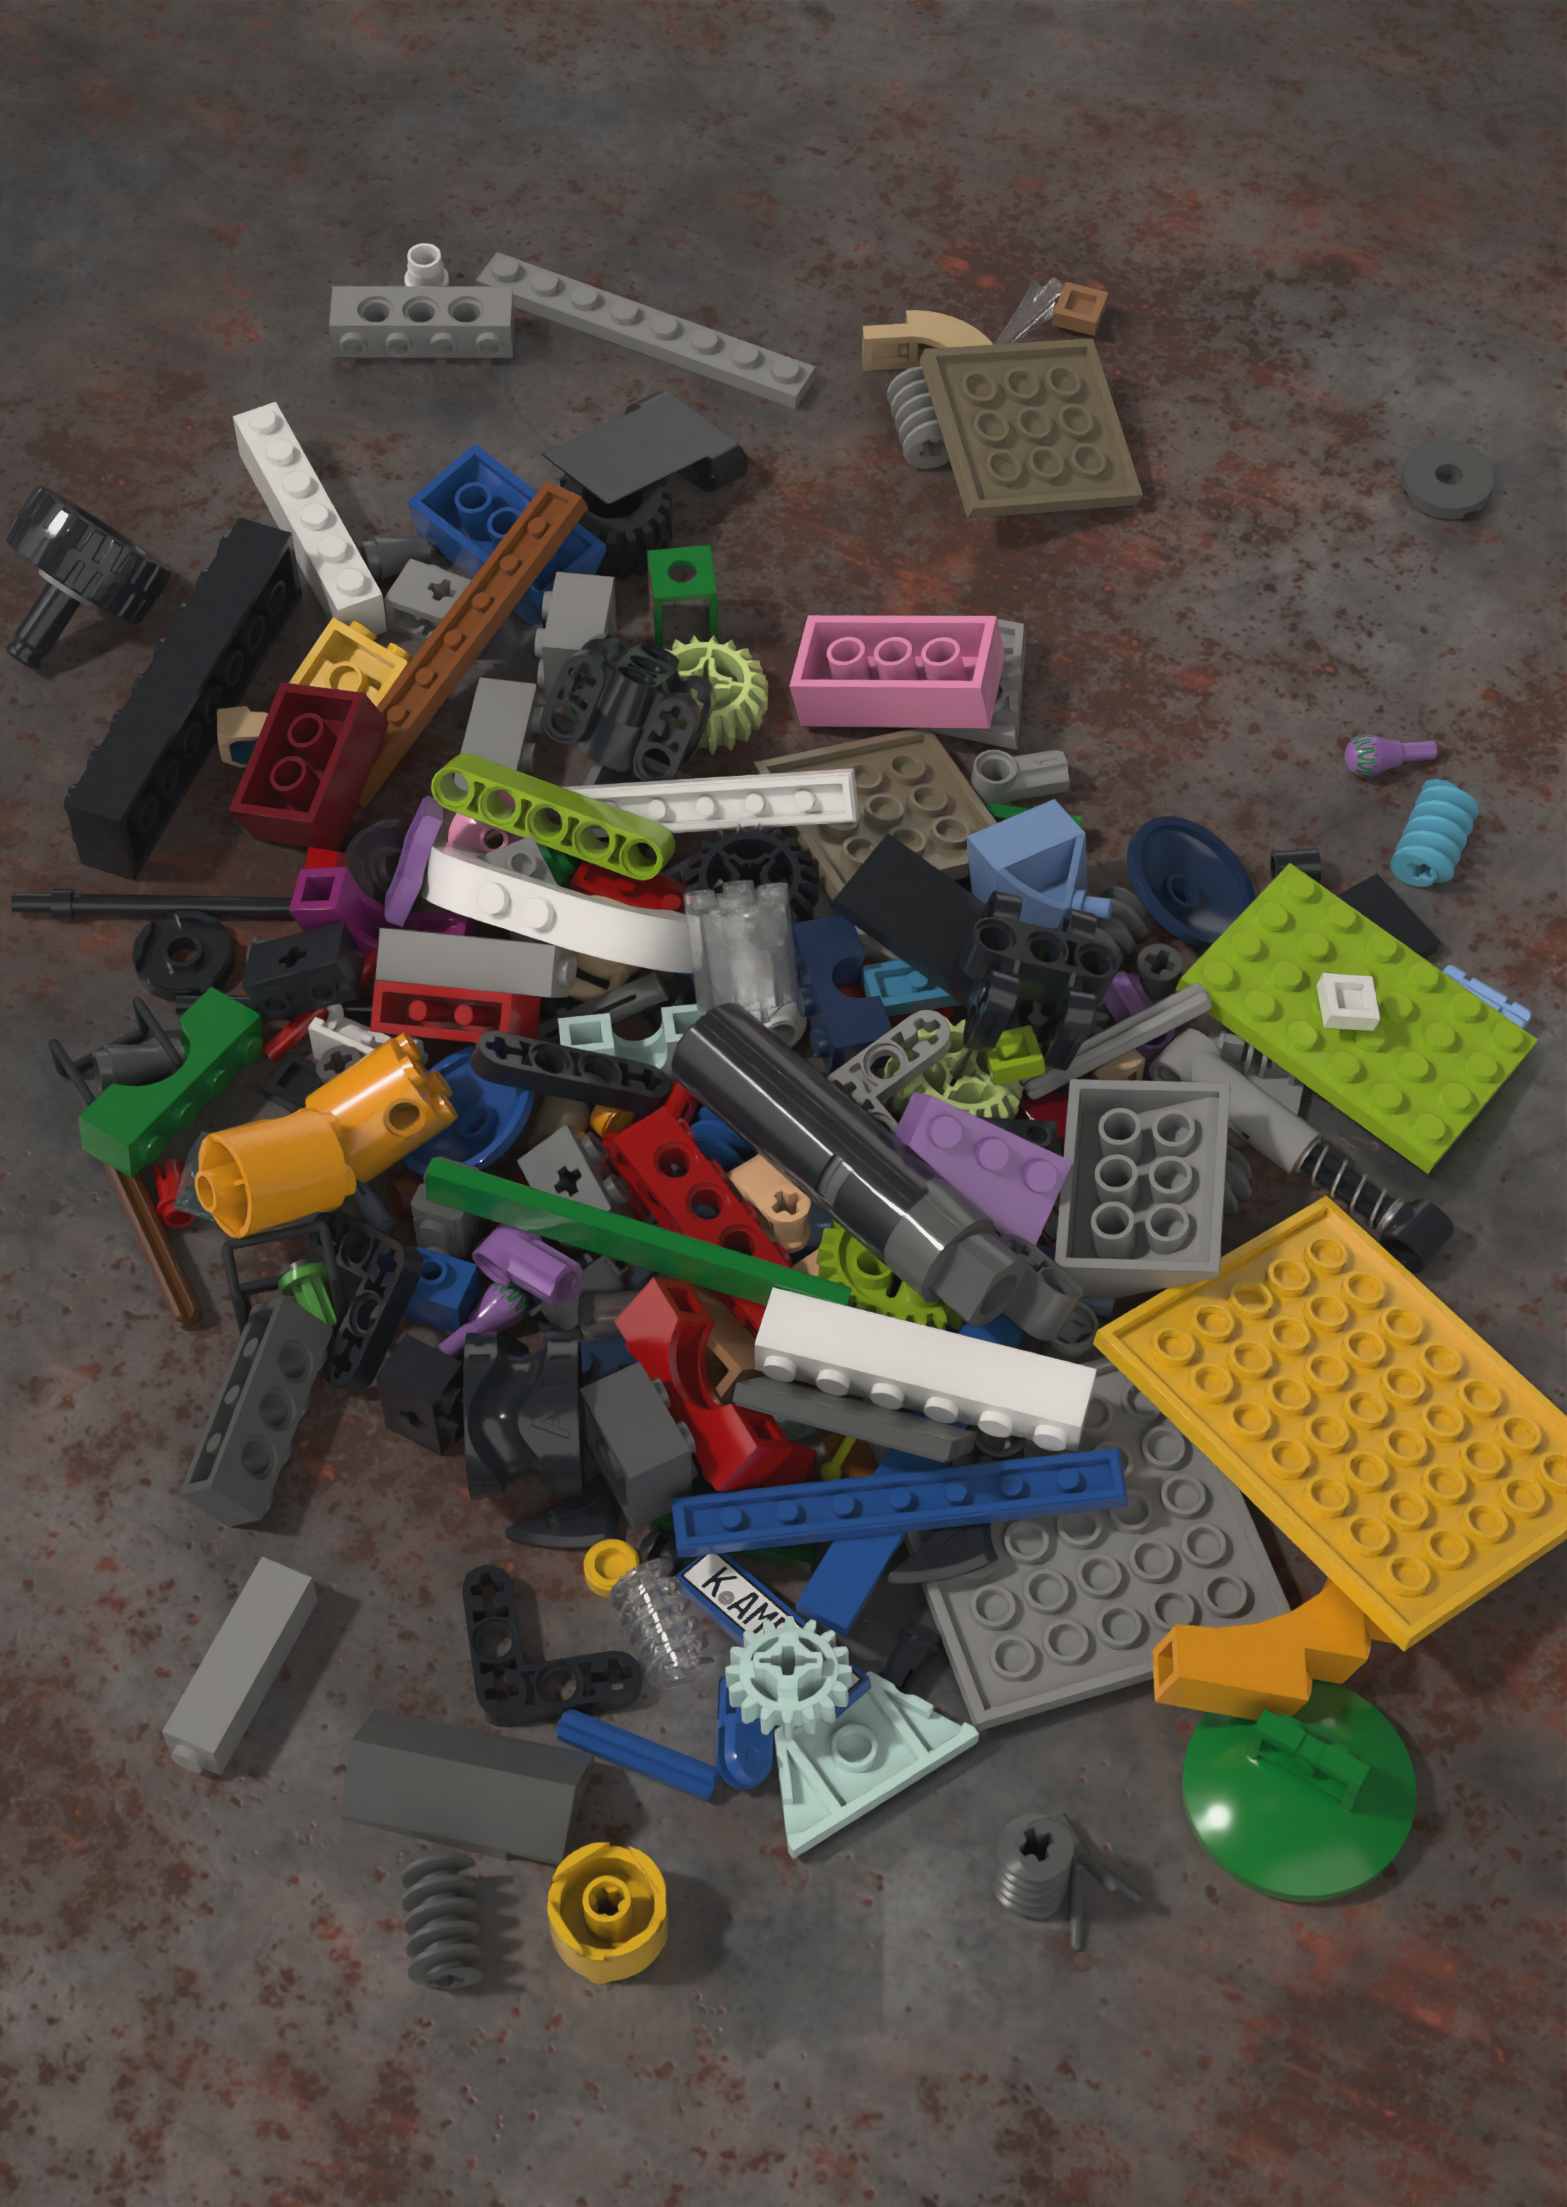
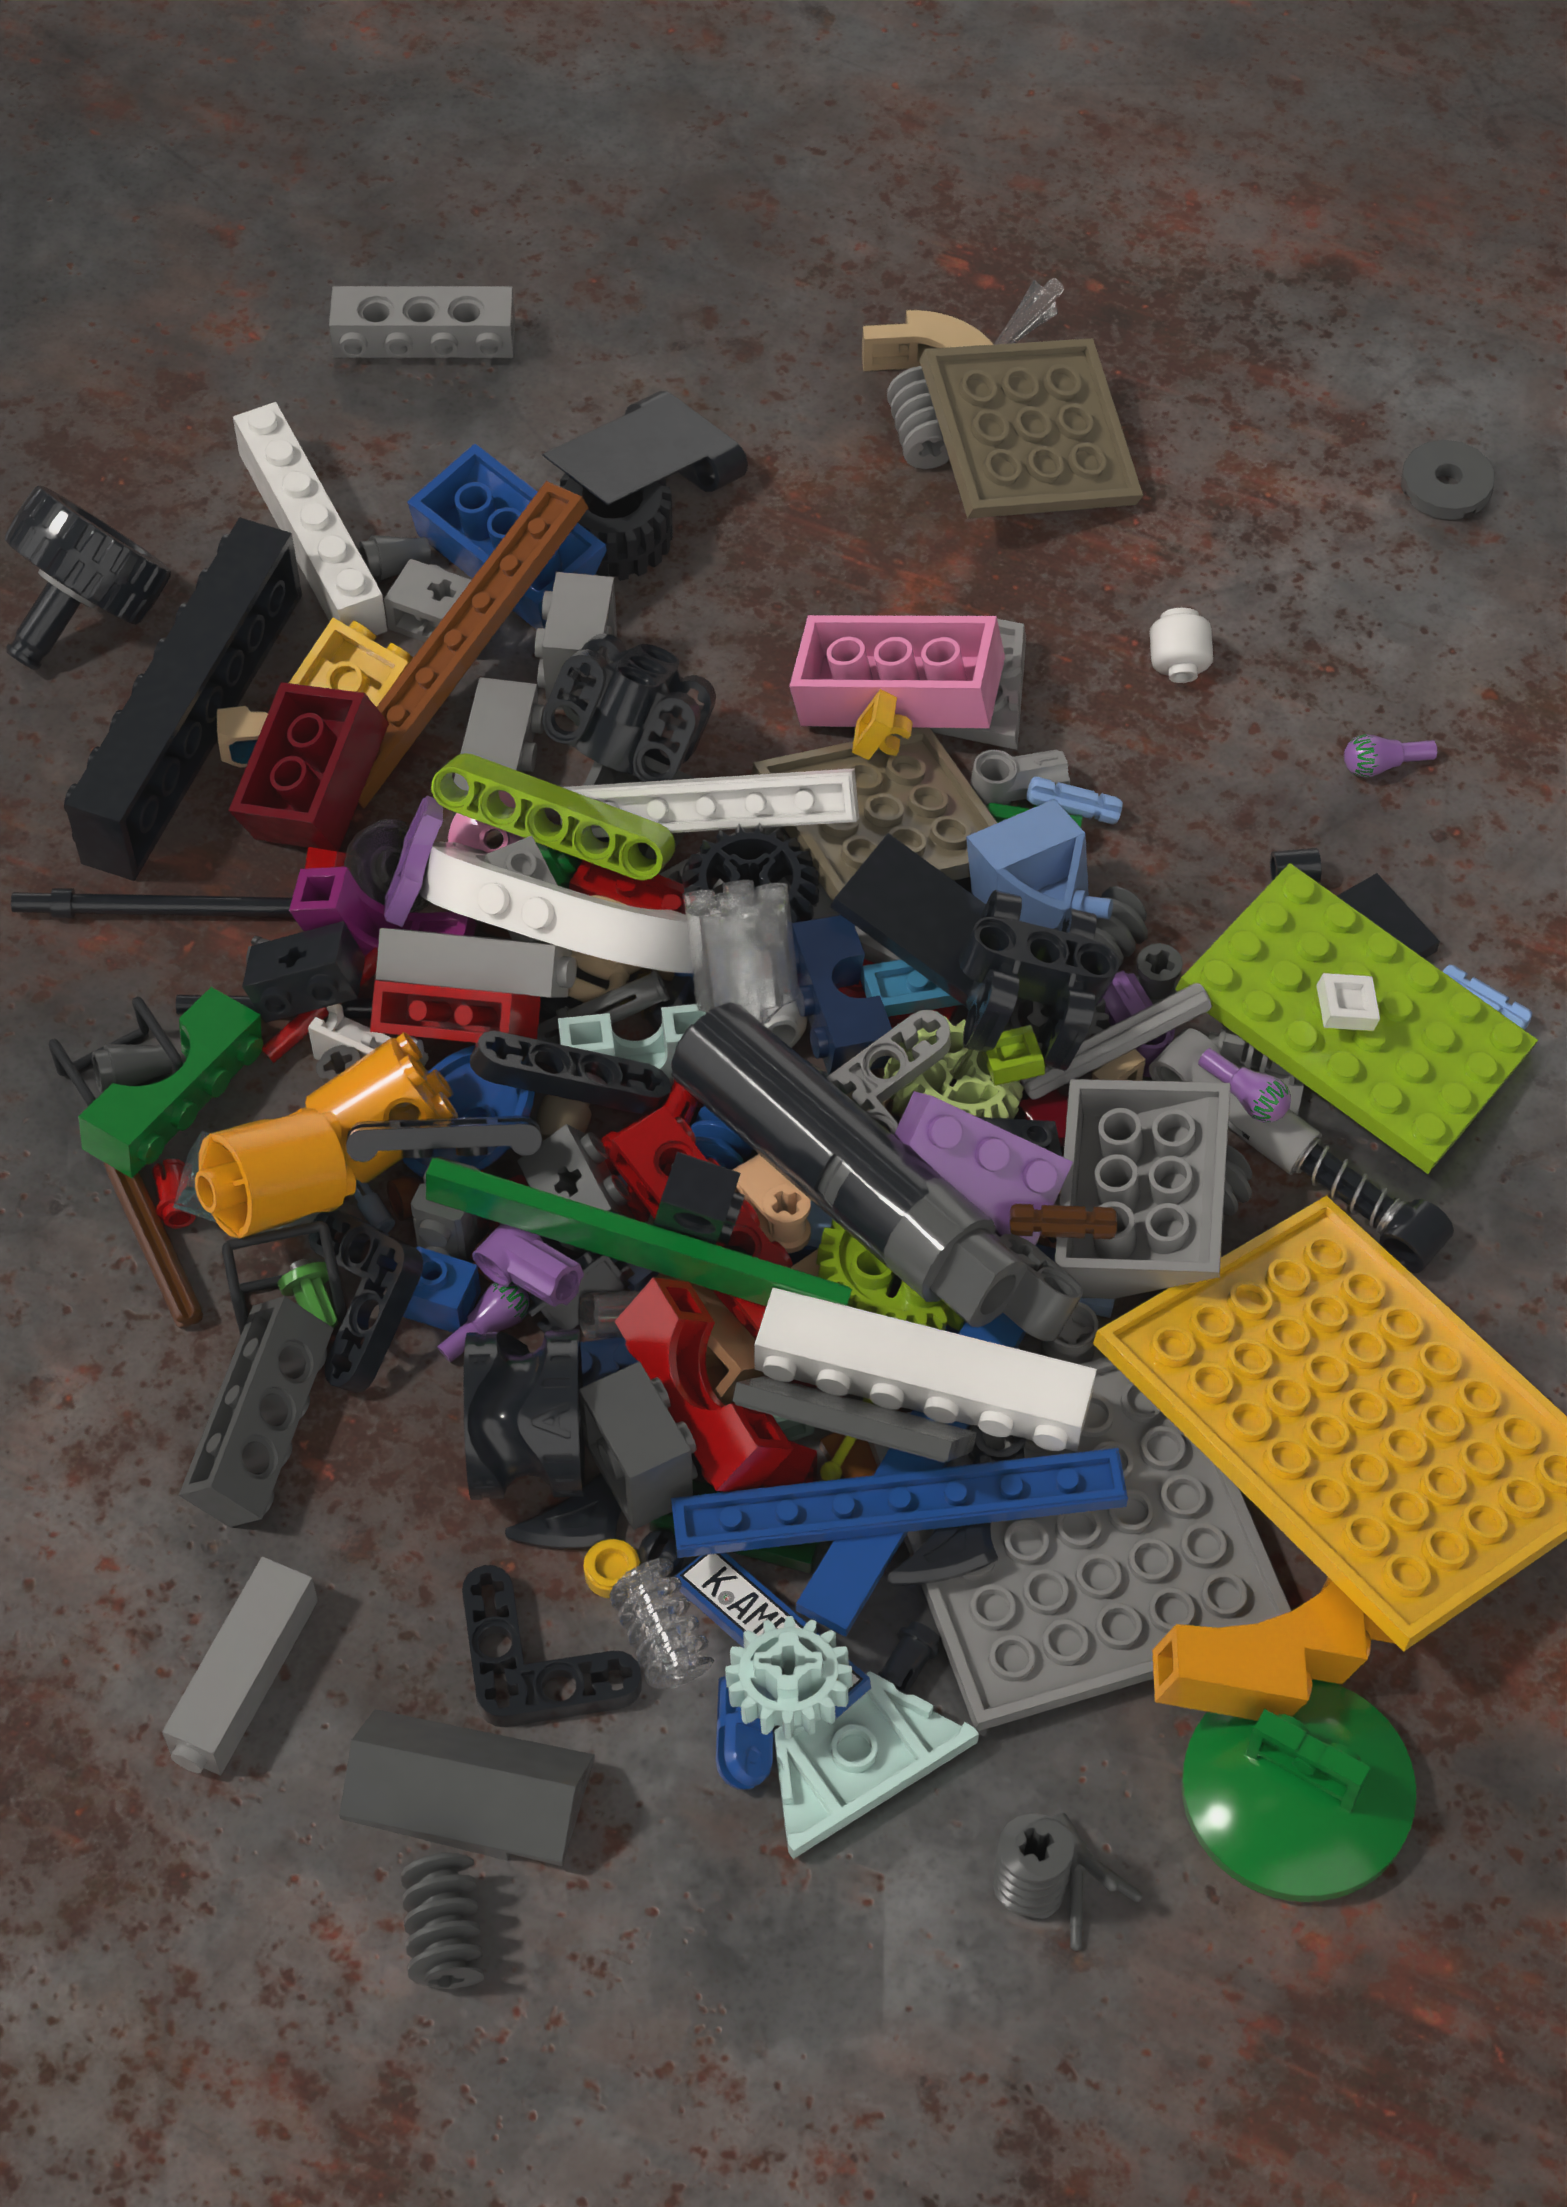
black tile [132,910,235,1002] -> none
black tile [262,1051,325,1113] -> none
black brick [376,1334,464,1456] -> none
white piece [404,243,449,286] -> none
light grey plate [476,252,816,409] -> none
yellow brick [547,1842,668,1984] -> none
blue axle [555,1709,720,1800] -> none
light orange tile [589,1105,637,1138] -> none
green piece [647,545,718,648] -> none
yellowish green gear [662,635,768,756] -> none
medium nougat plate [1052,282,1109,336] -> none
dark blue dish [1127,816,1256,949] -> none
medium azure piece [1390,779,1480,888] -> none
none -> black plate [346,1116,542,1162]
none -> black brick [653,1152,745,1246]
none -> yellow tile [852,689,913,760]
none -> reddish brown axle [1009,1204,1117,1240]
none -> light blue axle [1026,776,1123,824]
none -> white head [1150,608,1213,683]
none -> medium lavender piece [1198,1048,1291,1123]

